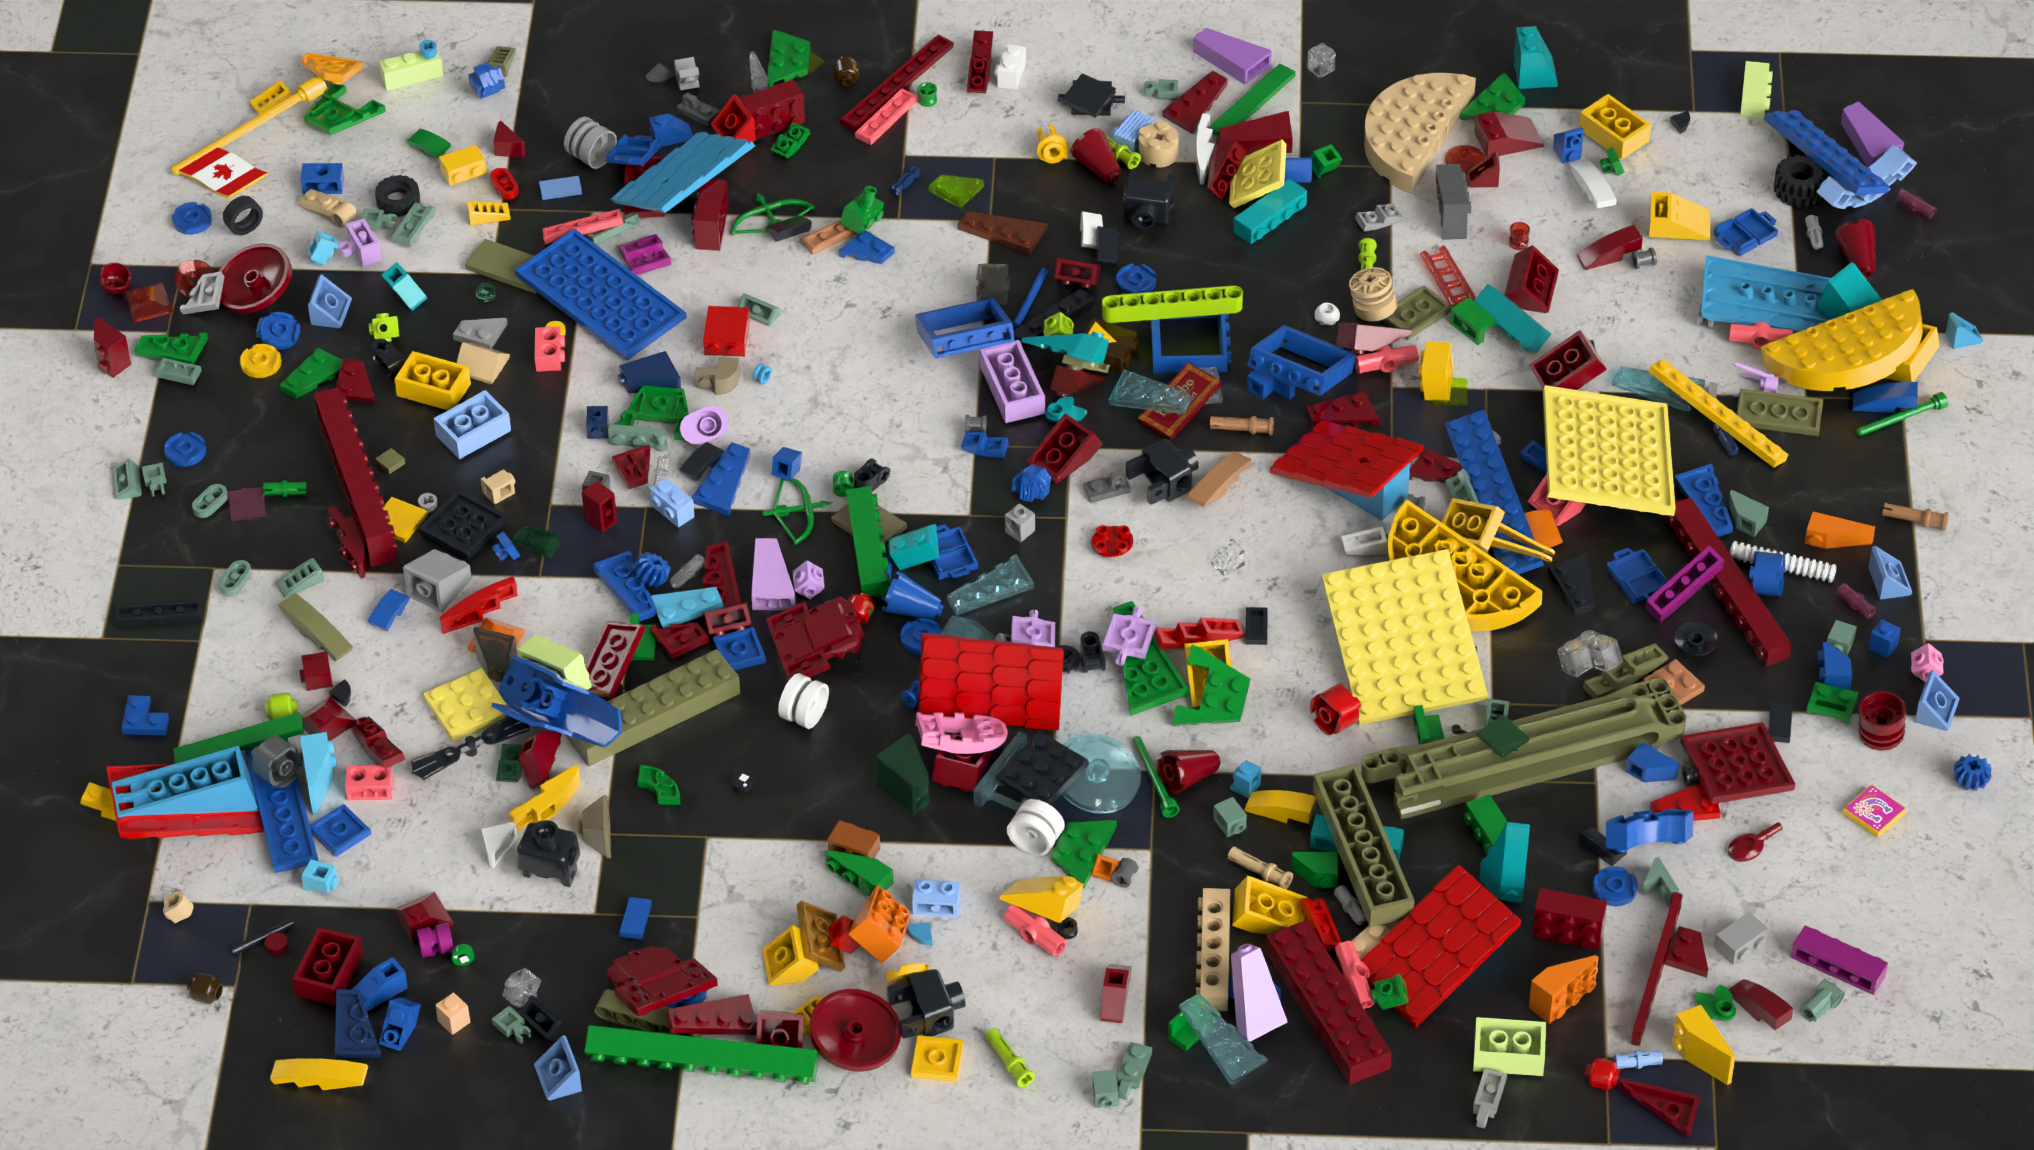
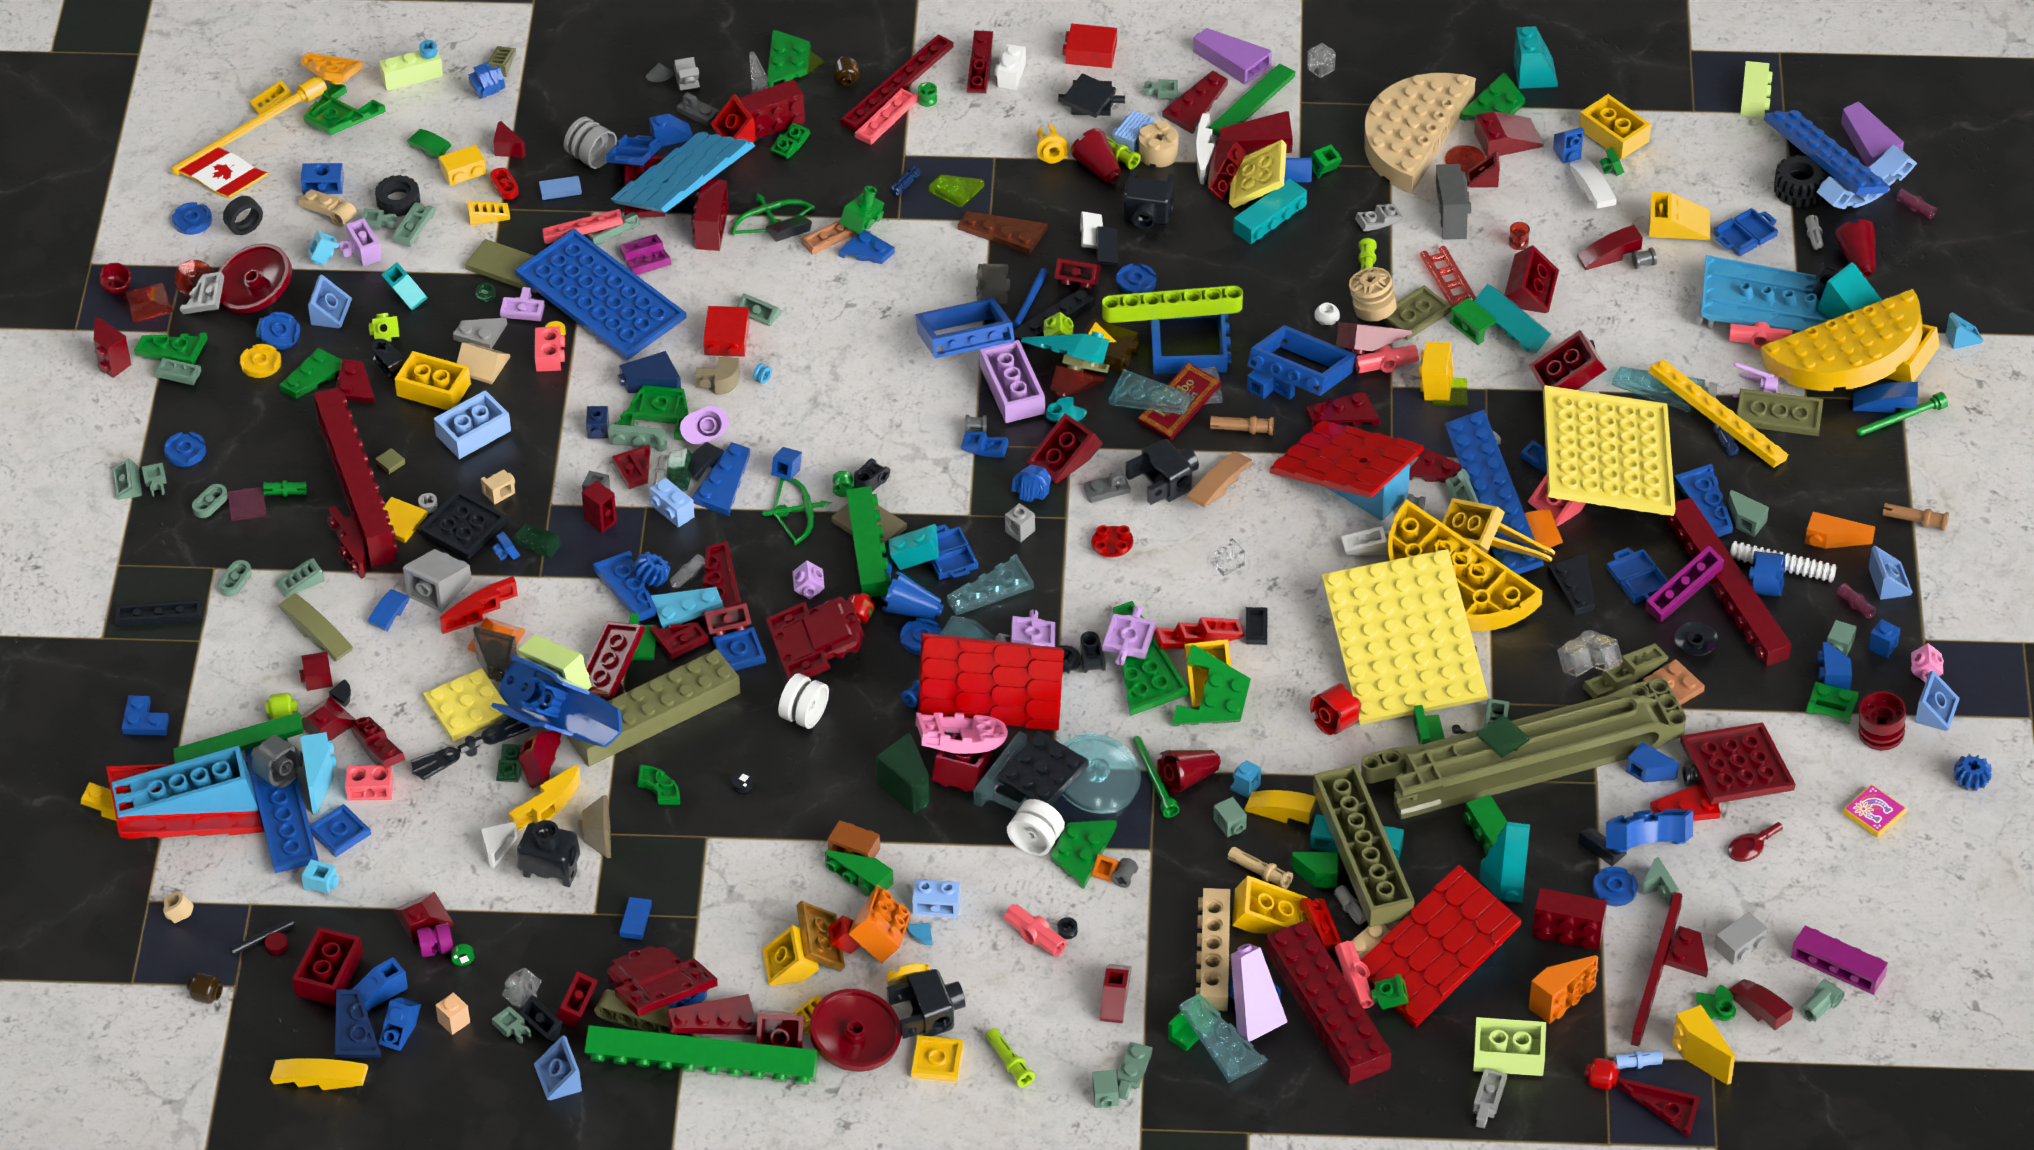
lavender slope [752,538,795,610] -> none
yellow slope [1000,876,1084,923] -> none
black tile [1670,111,1690,134] -> none
black tile [1768,703,1793,743] -> none
none -> lavender hinge [500,287,545,321]
none -> dark red brick [556,971,598,1029]
none -> clear green slope [667,448,692,491]
none -> red brick [1062,23,1117,68]
none -> black piece [1813,263,1841,300]

